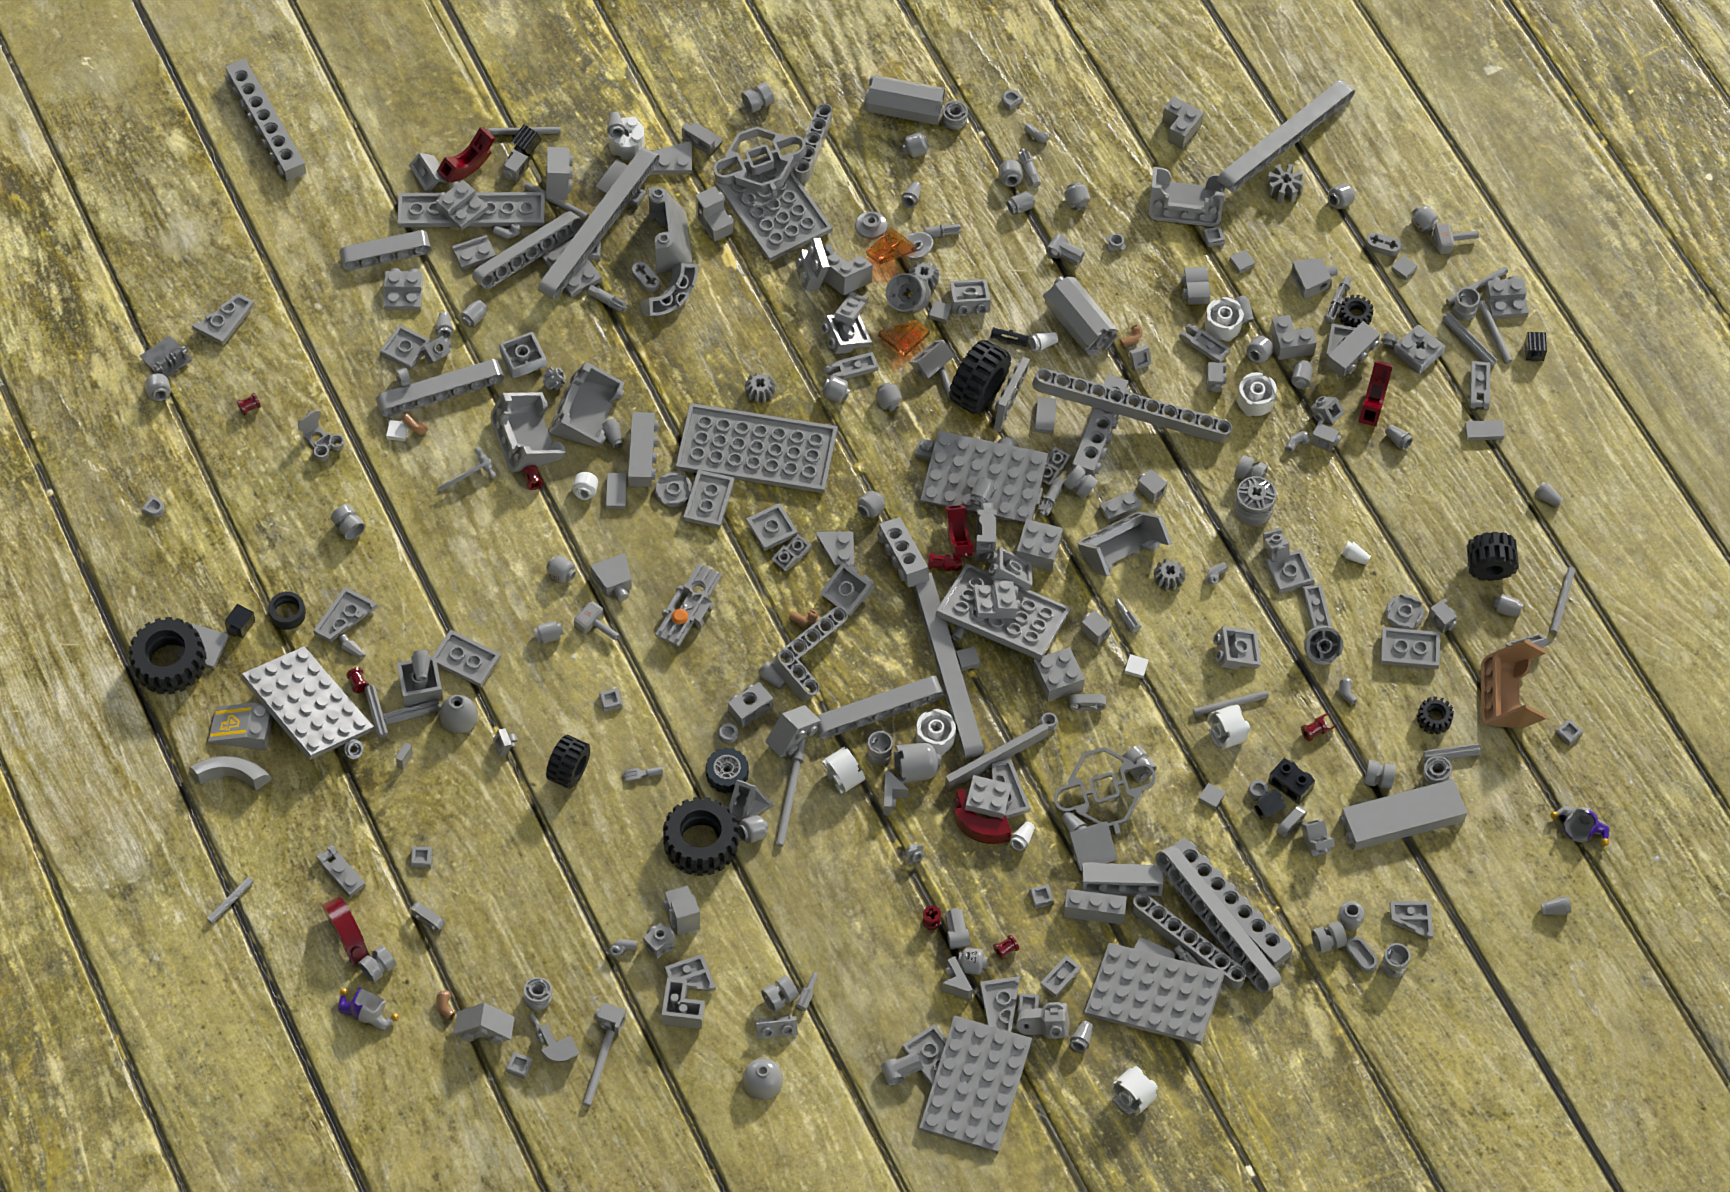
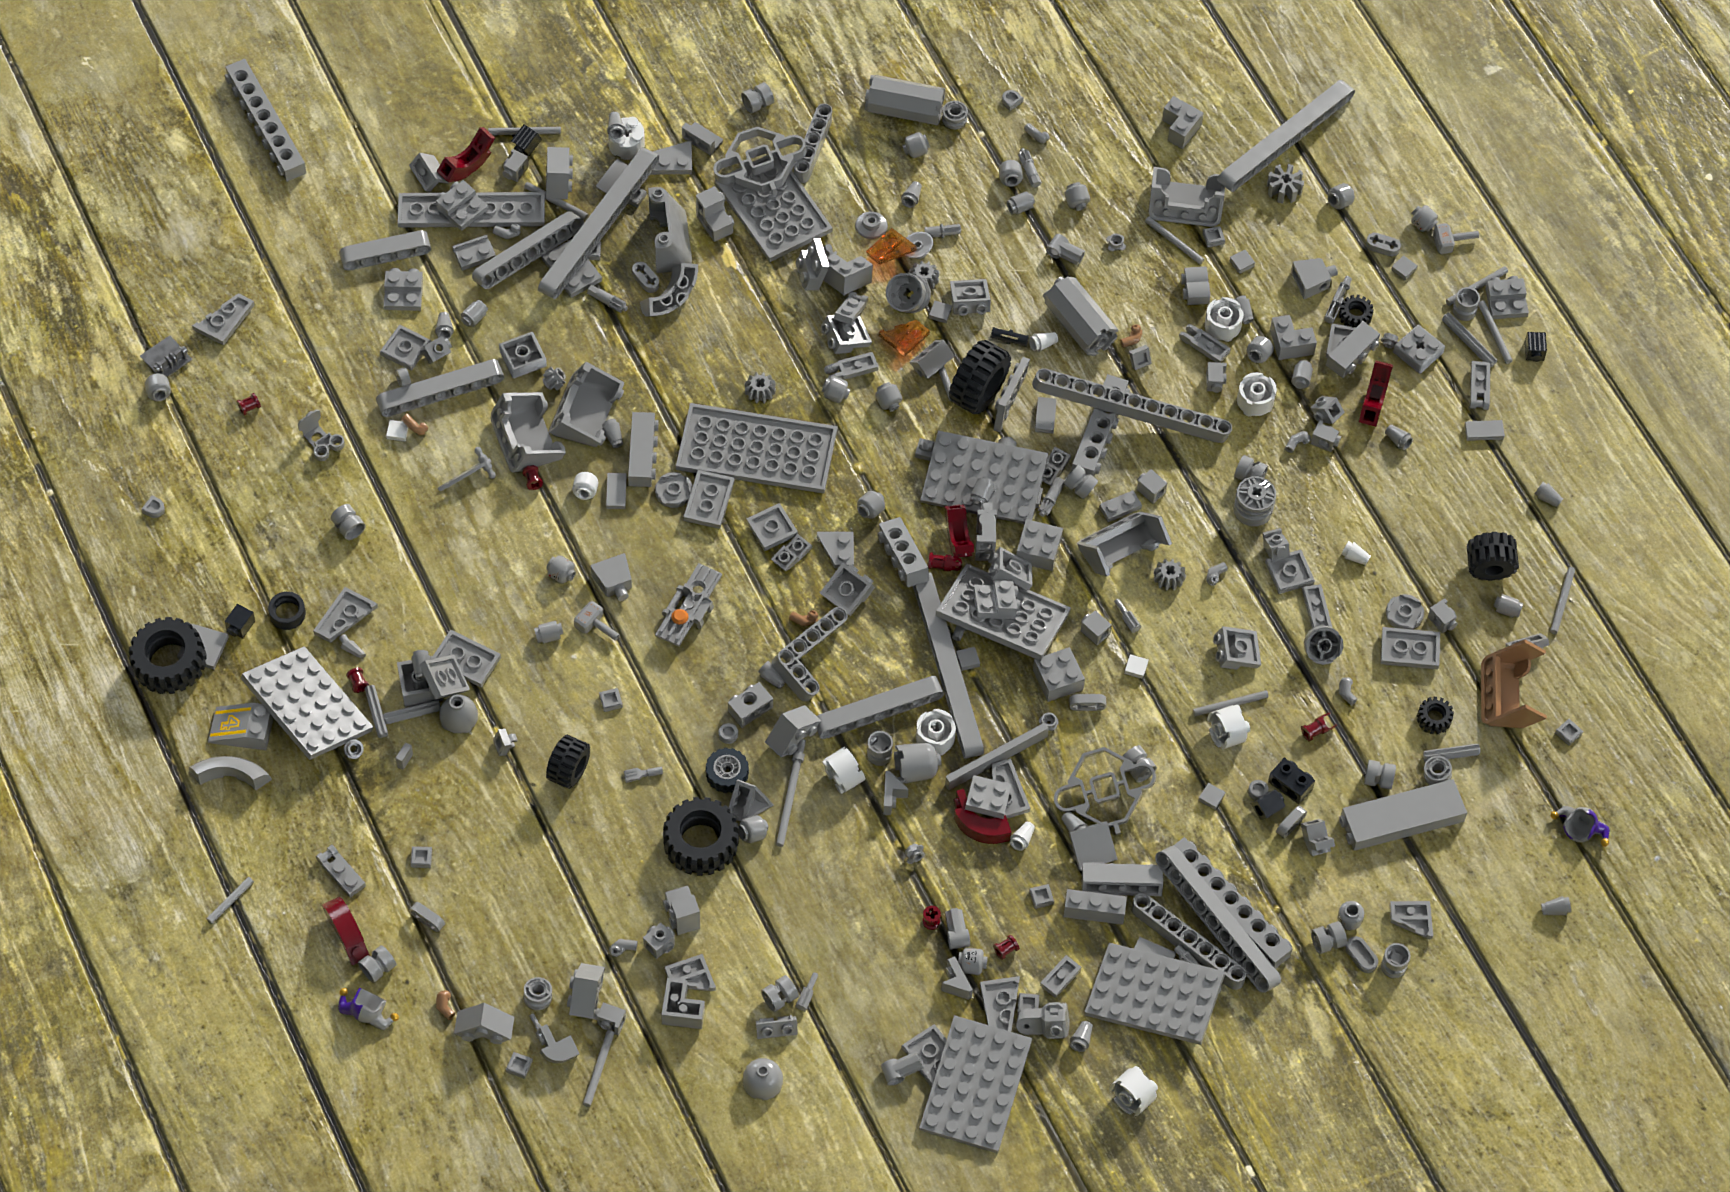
none -> light grey plate [419,655,470,699]
none -> light grey brick [567,963,605,1019]
none -> light grey bar [1145,216,1204,264]

